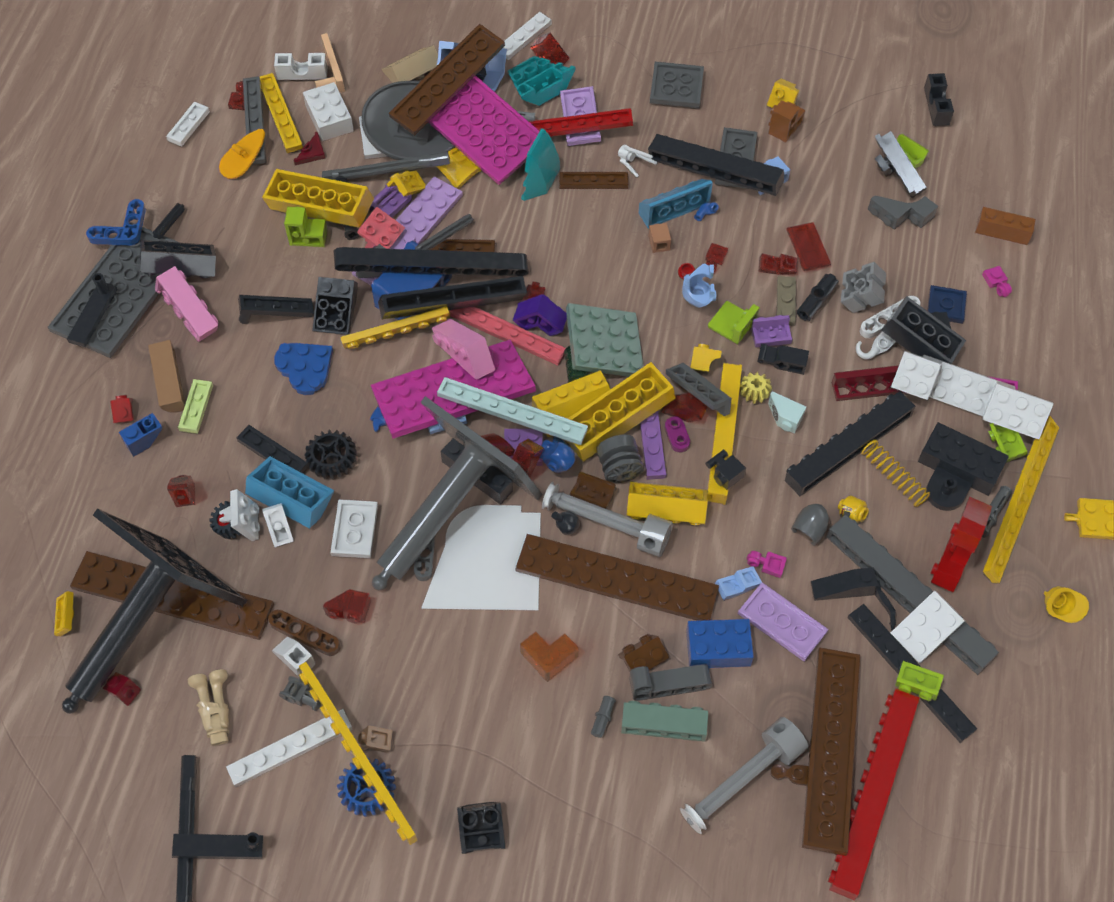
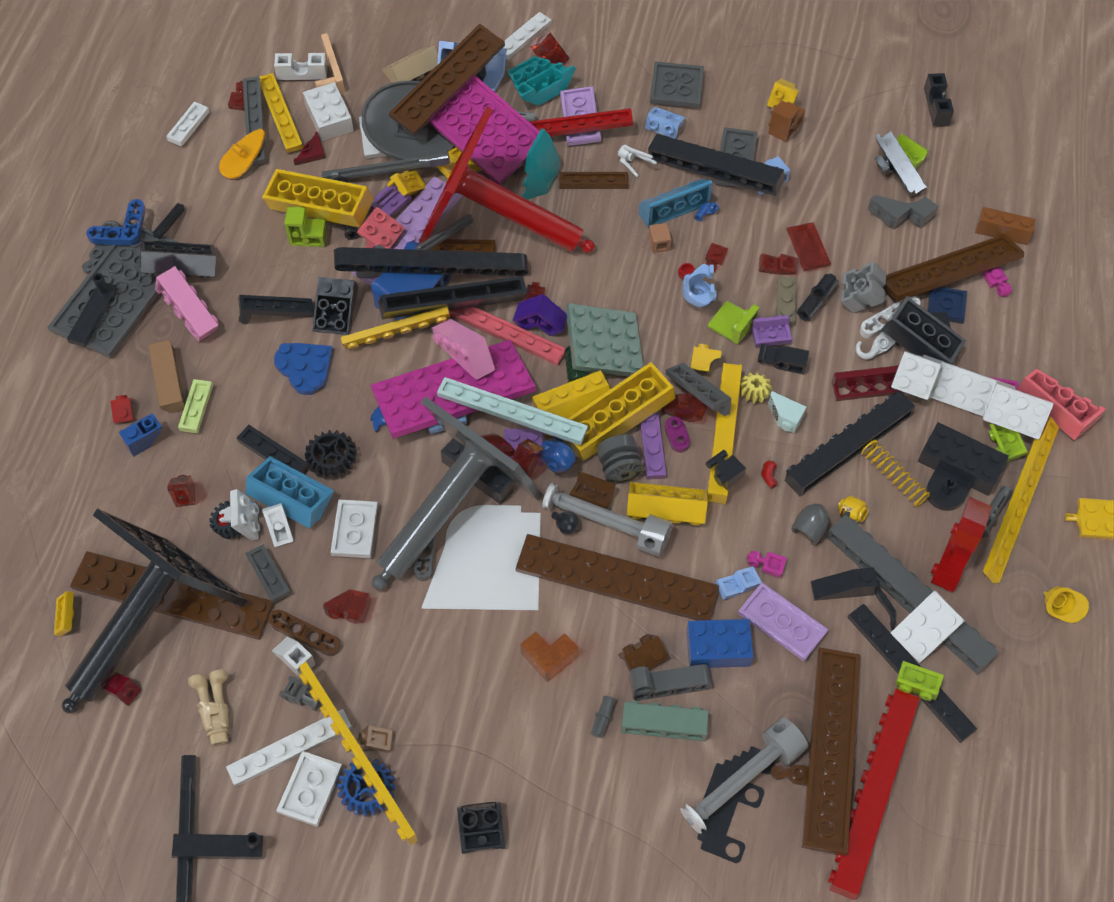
none -> dark grey piece [82,220,121,273]
none -> dark grey plate [245,544,291,603]
none -> white plate [276,751,343,827]
none -> red piece [419,107,595,253]
none -> light blue bracket [645,107,686,139]
none -> black piece [692,746,776,863]
none -> red arm [761,460,778,489]
none -> reddish brown plate [883,234,1024,302]
none -> coral wedge [1018,369,1106,441]

